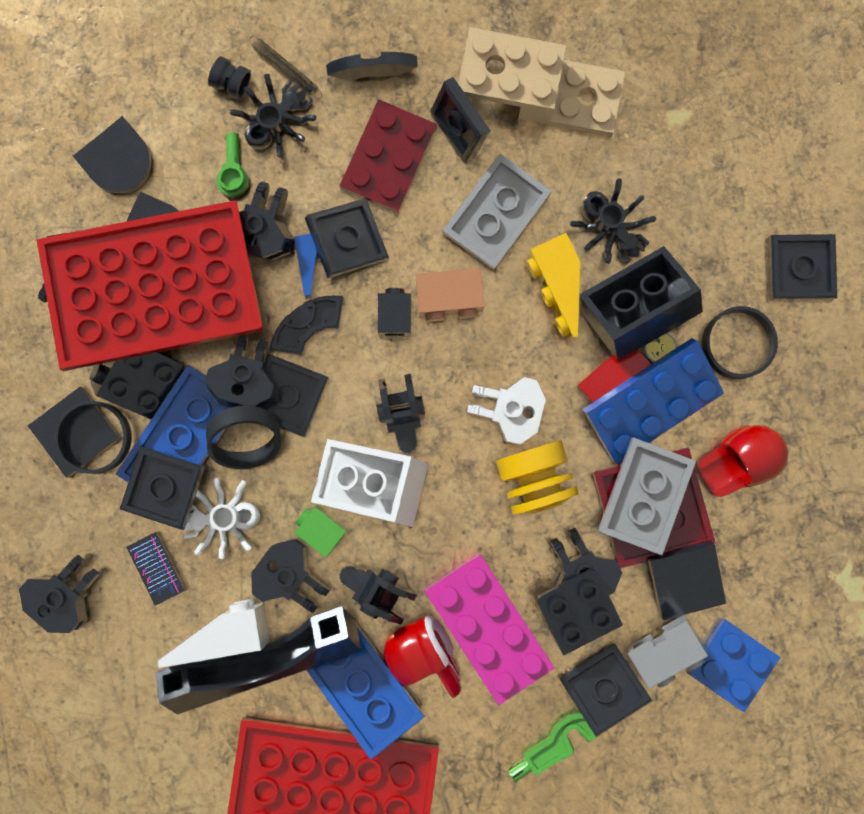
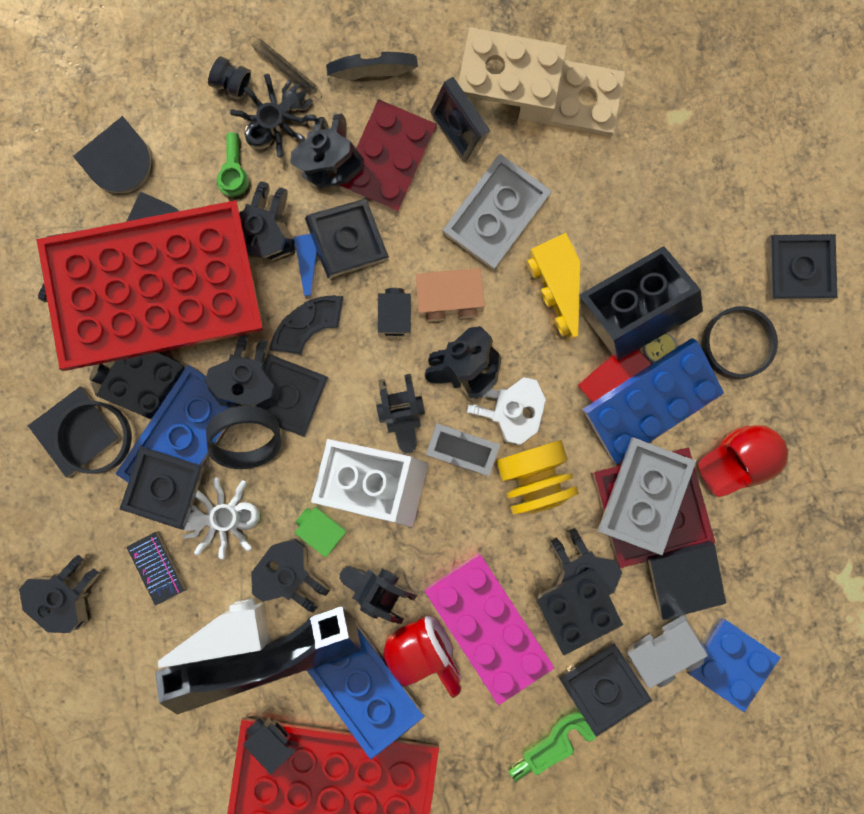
black animal [570,178,656,264] -> none
none -> black window [243,717,300,775]
none -> black hinge [290,113,364,188]
none -> black hinge [424,326,502,398]
none -> light grey brick [426,423,500,476]

